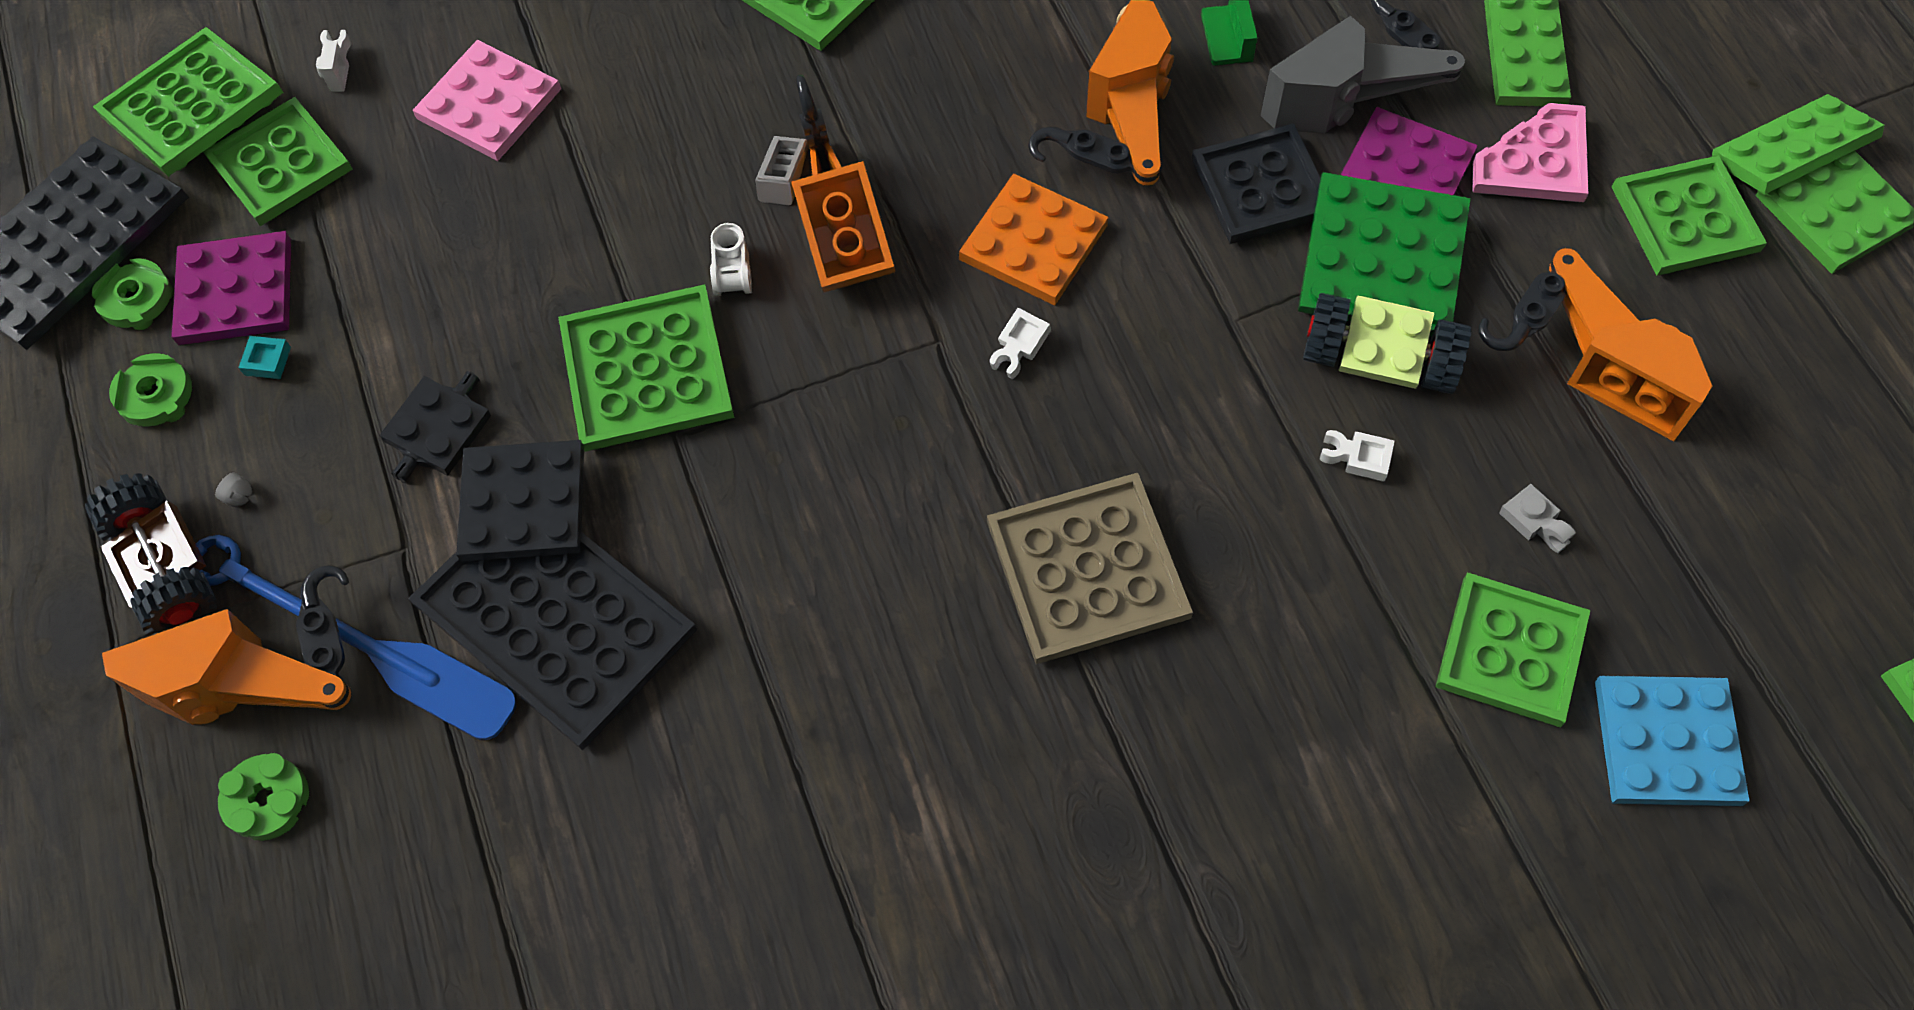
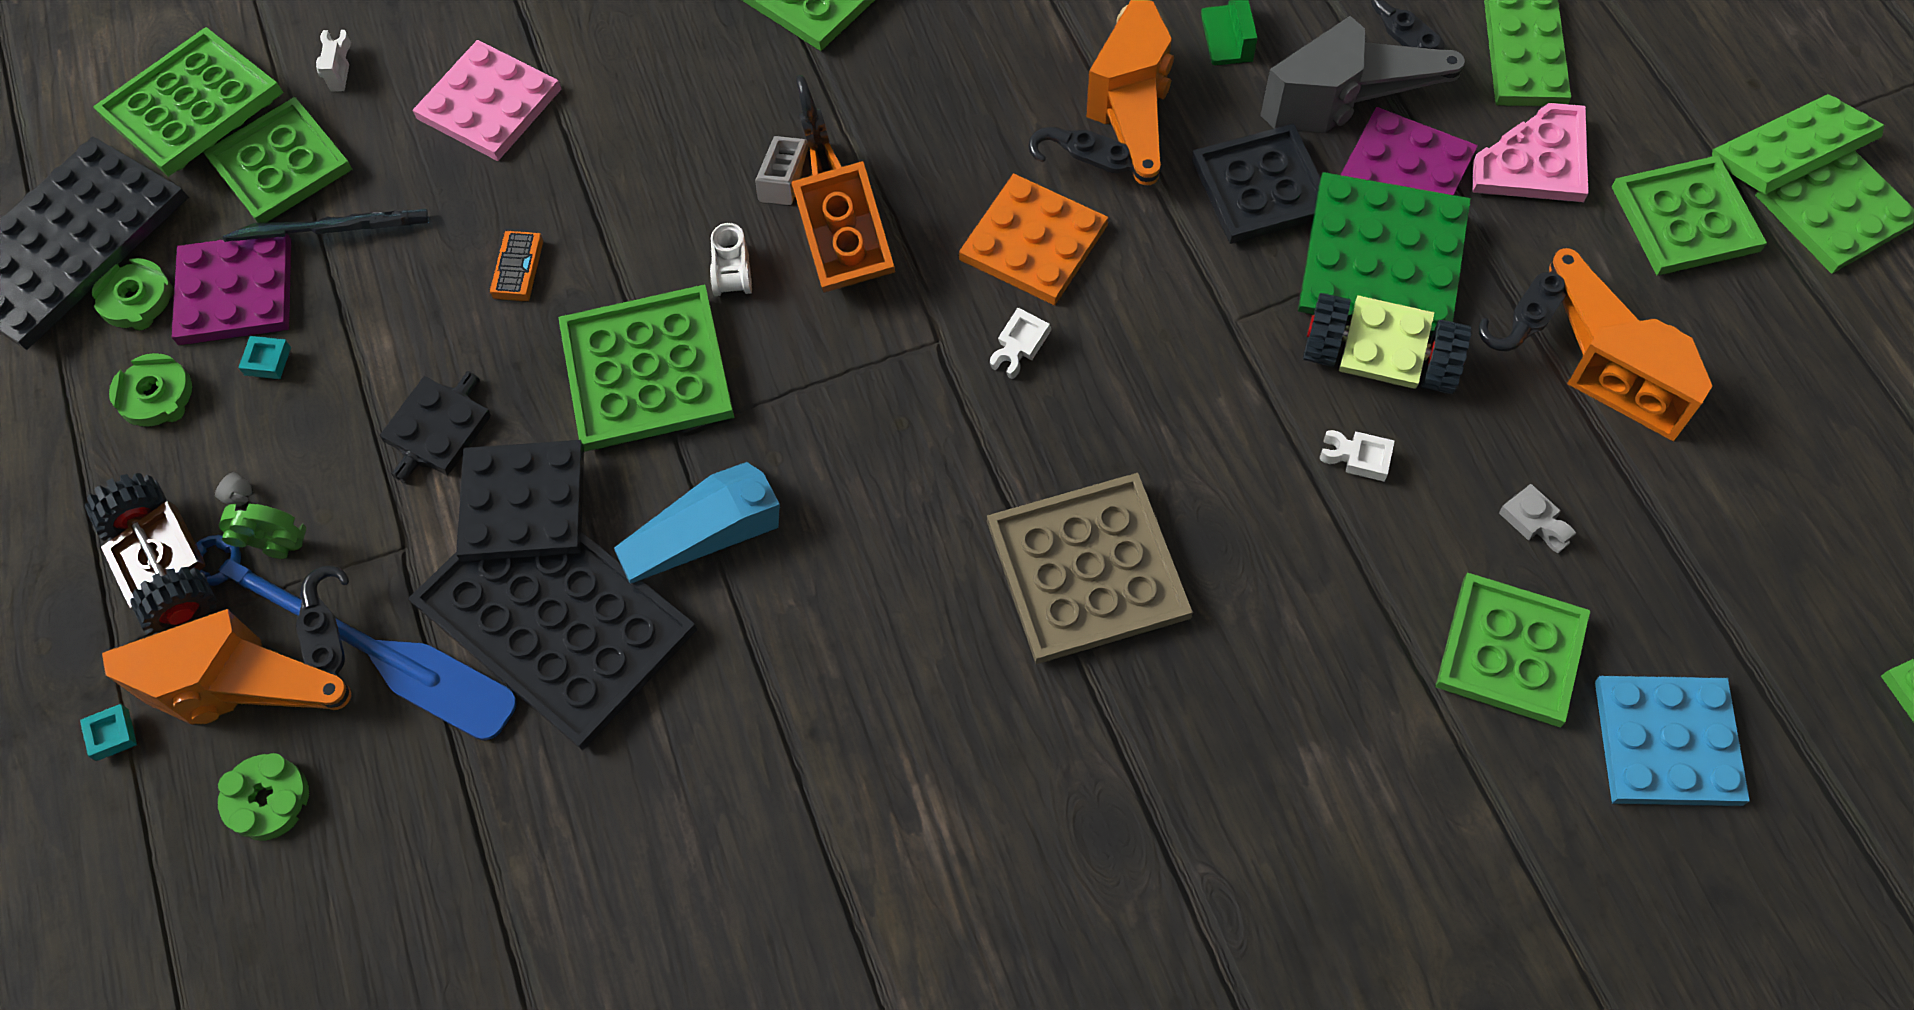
none -> teal plate [80,704,137,761]
none -> bright green plate [219,504,307,559]
none -> black sword [222,209,429,242]
none -> tile [490,231,544,301]
none -> dark azure wedge [614,462,780,584]

